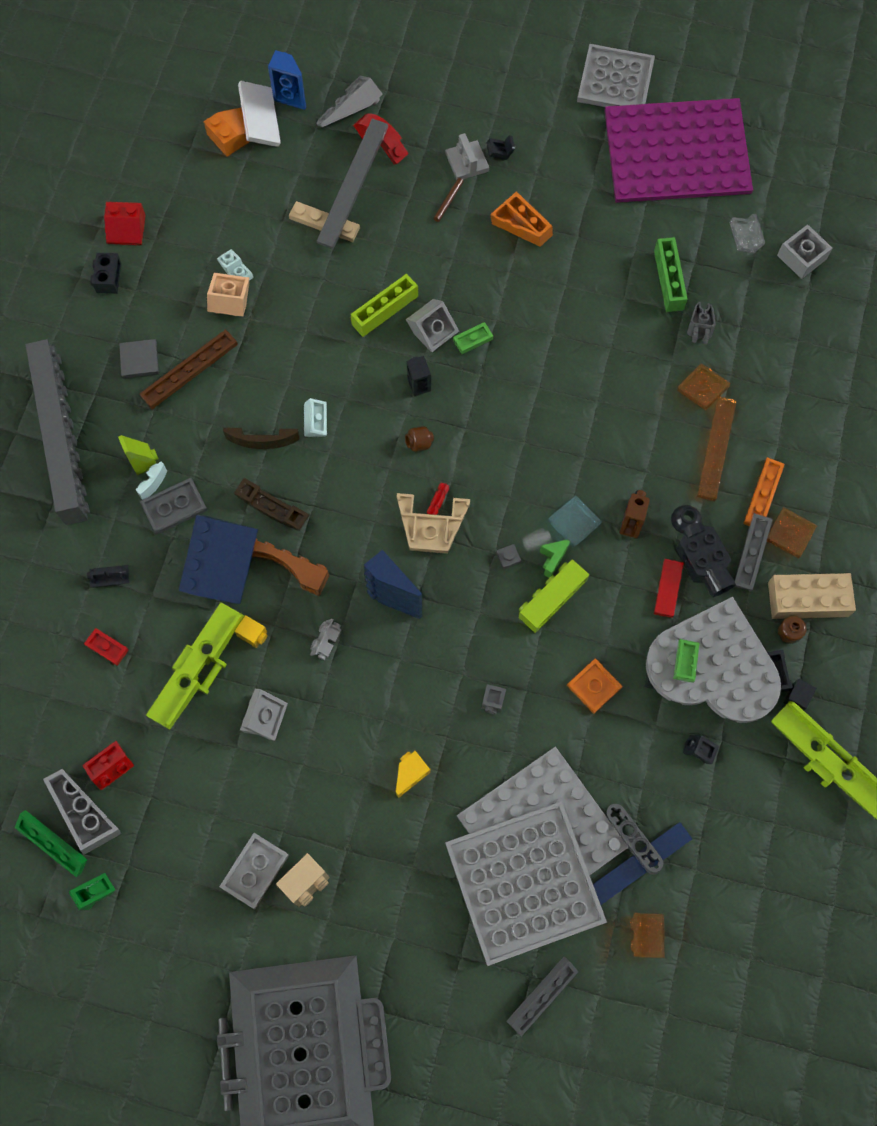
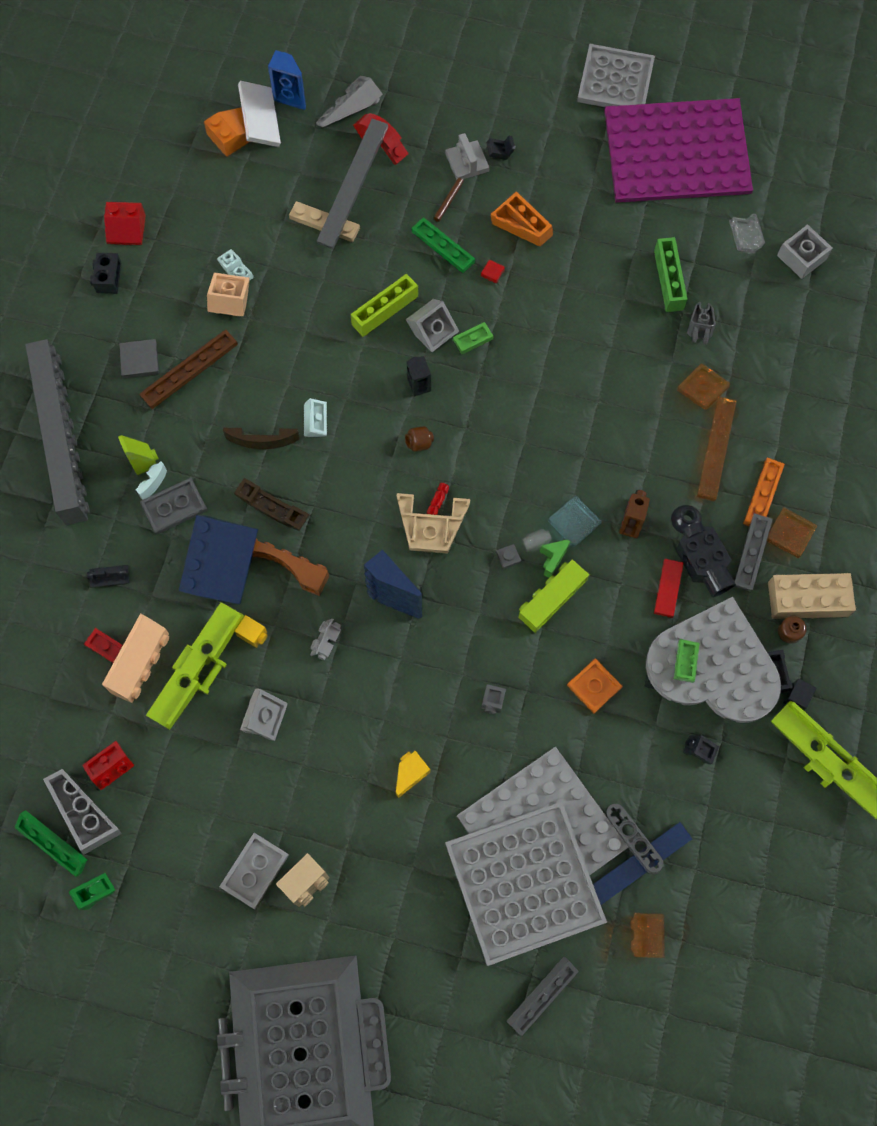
none -> light nougat slope [102,614,169,703]
none -> green plate [412,217,475,273]
none -> red tile [481,260,505,283]

